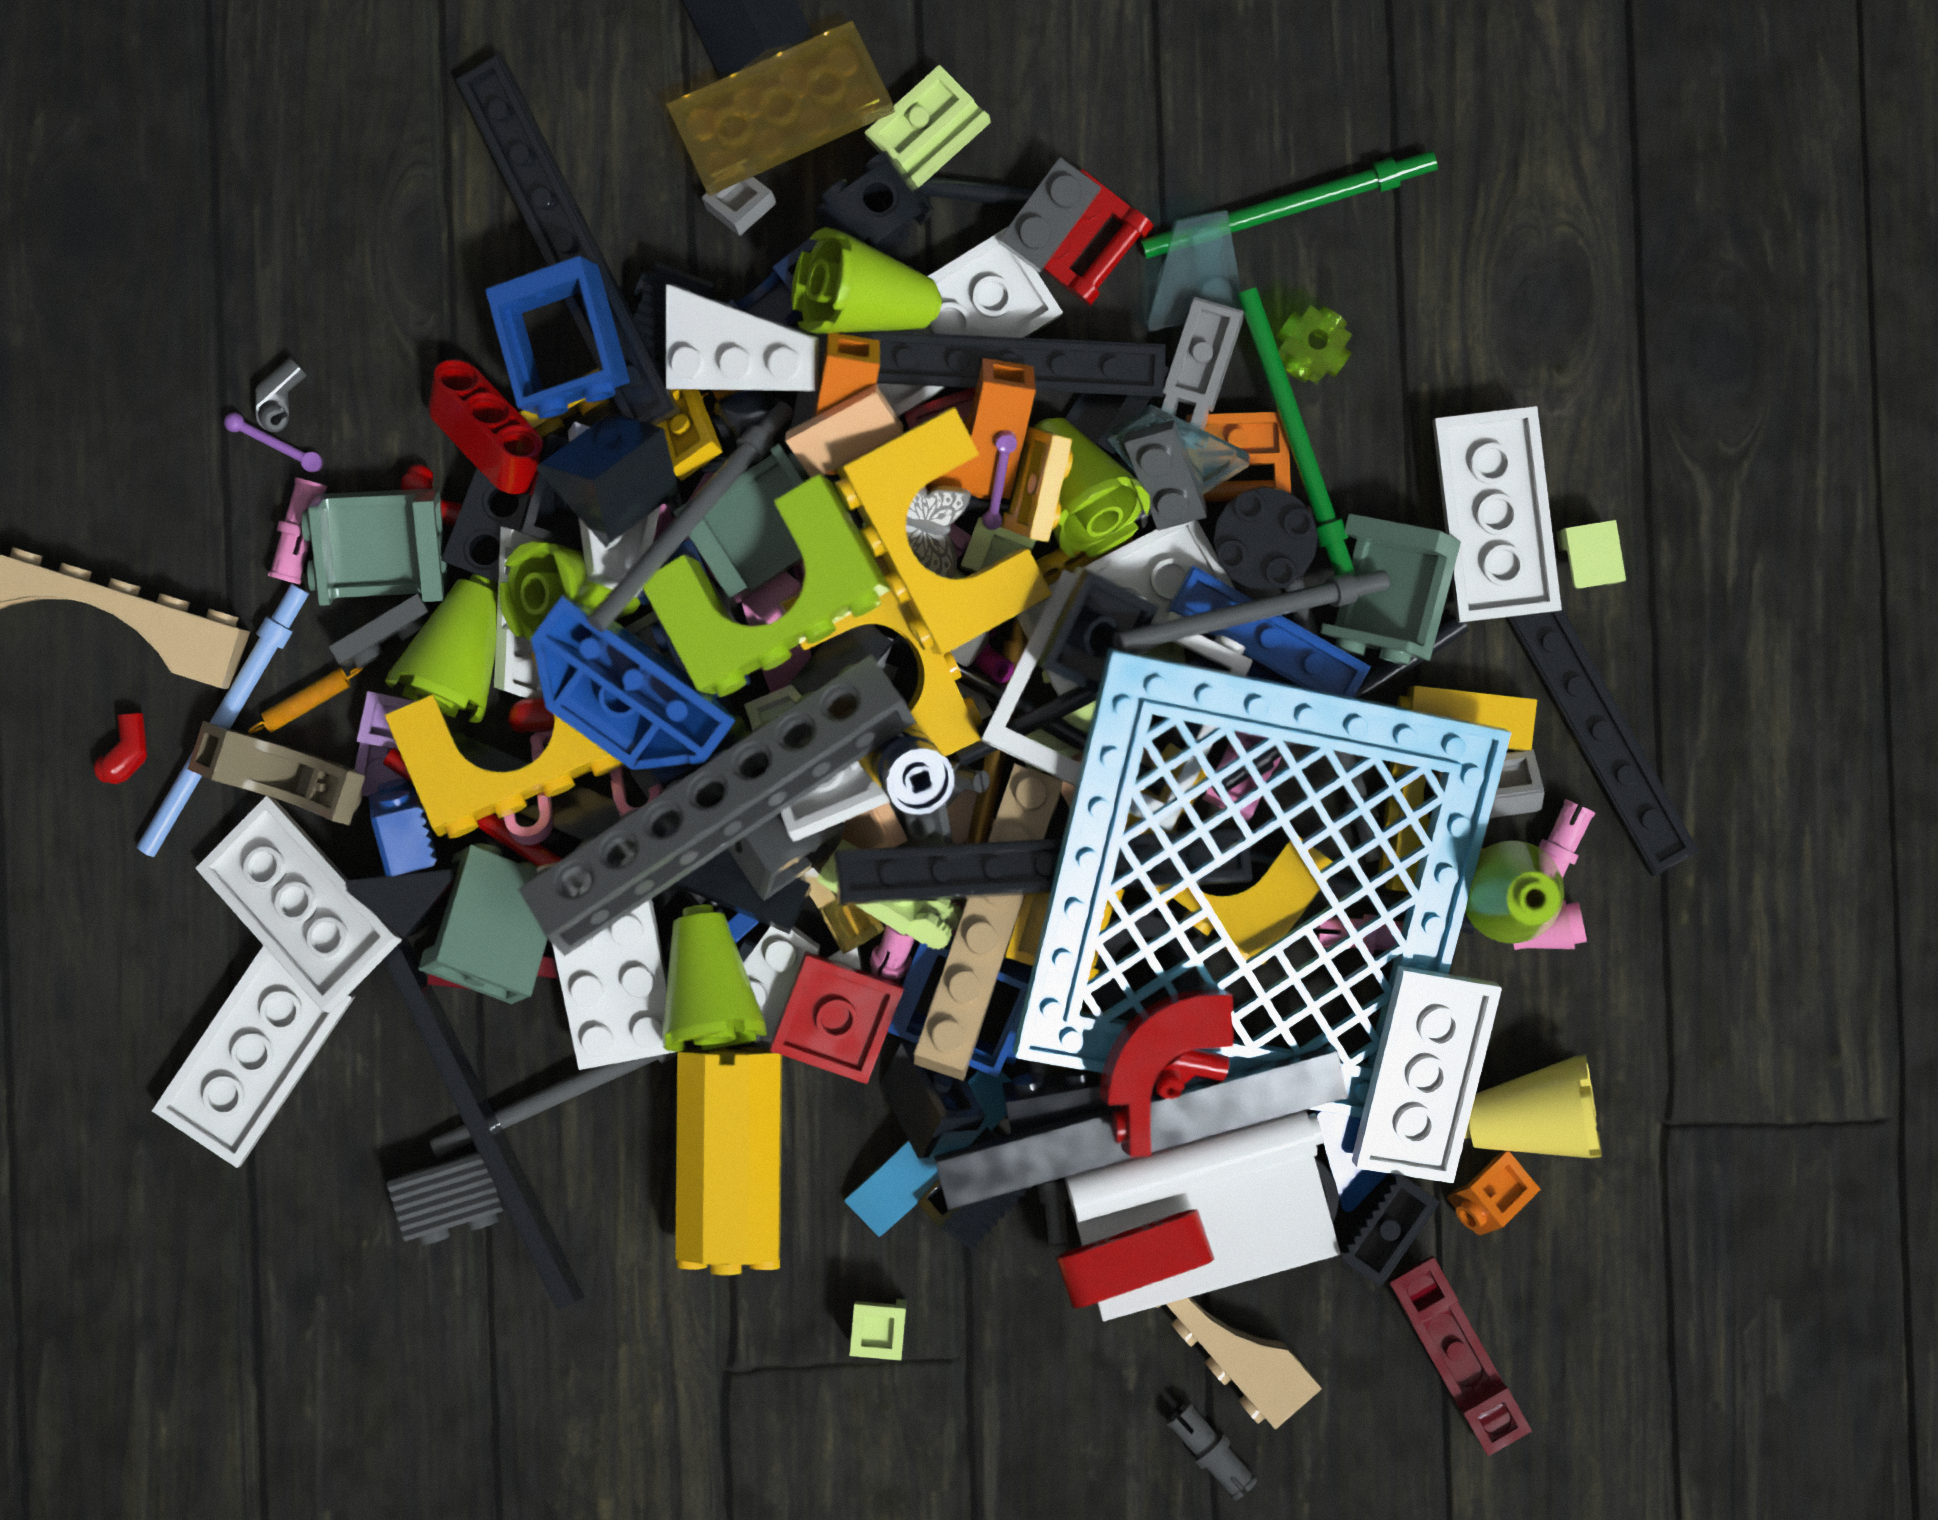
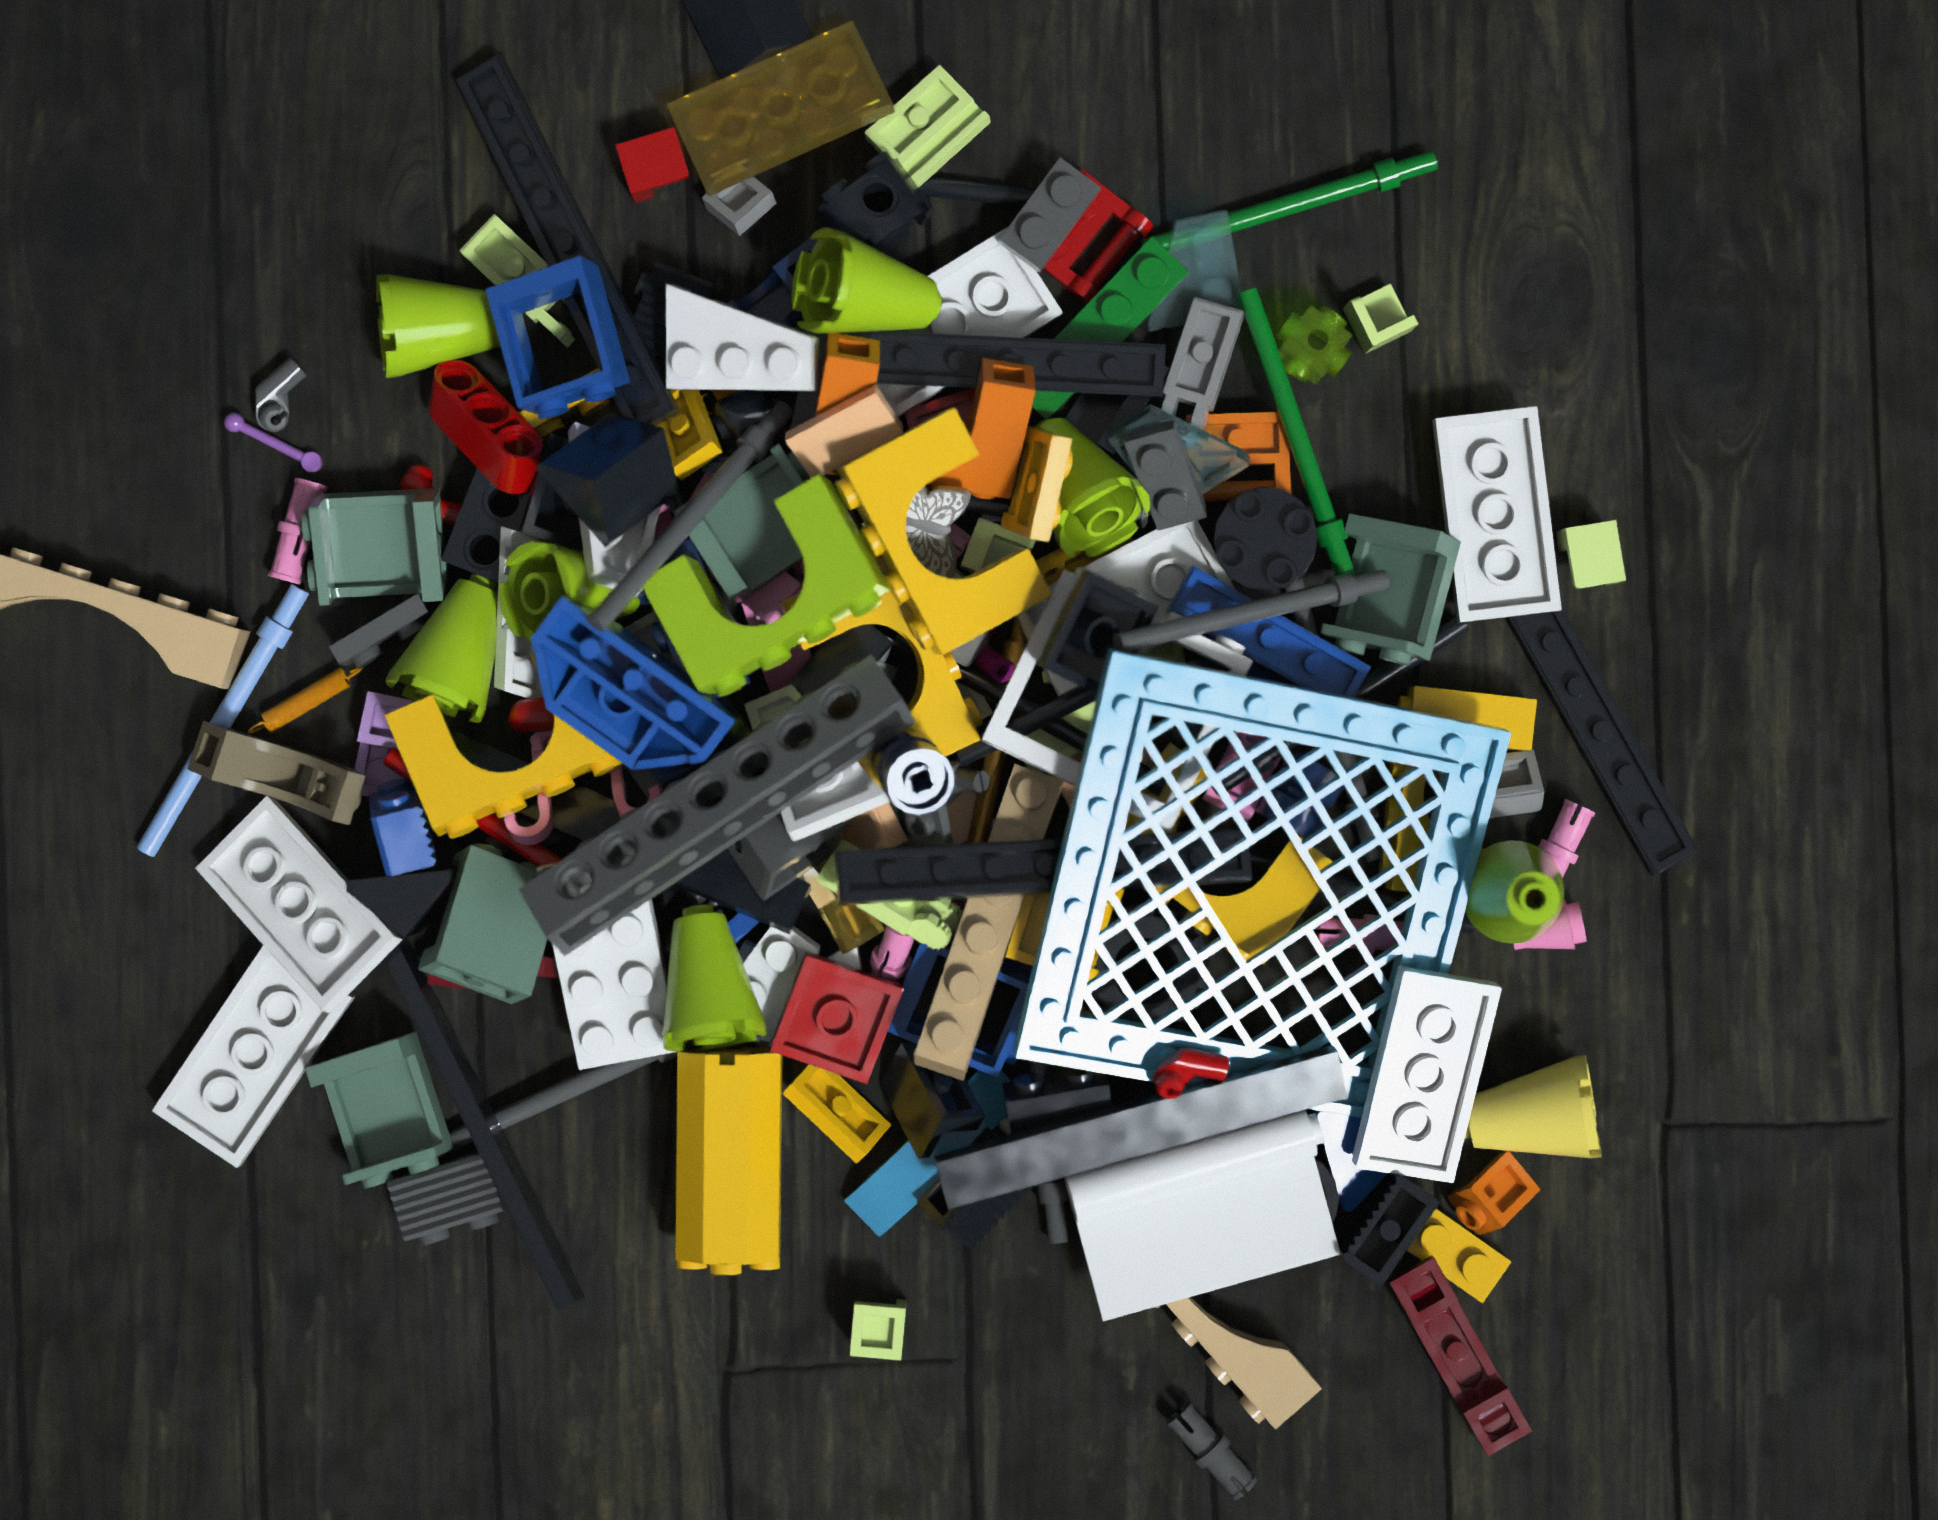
red arm [94,713,147,784] -> none
medium lavender hinge [982,430,1017,530] -> none
red beam [1056,1209,1215,1308] -> none
red arch [1100,989,1233,1157] -> none
none -> sand green panel [305,1031,454,1189]
none -> lime cone [376,274,501,378]
none -> yellowish green hinge [459,214,575,348]
none -> red panel [616,127,689,203]
none -> yellow plate [782,1064,891,1164]
none -> green plate [1032,236,1190,419]
none -> dark blue wheel [1255,749,1345,840]
none -> yellowish green panel [1343,284,1418,354]
none -> yellow plate [1407,1209,1511,1304]

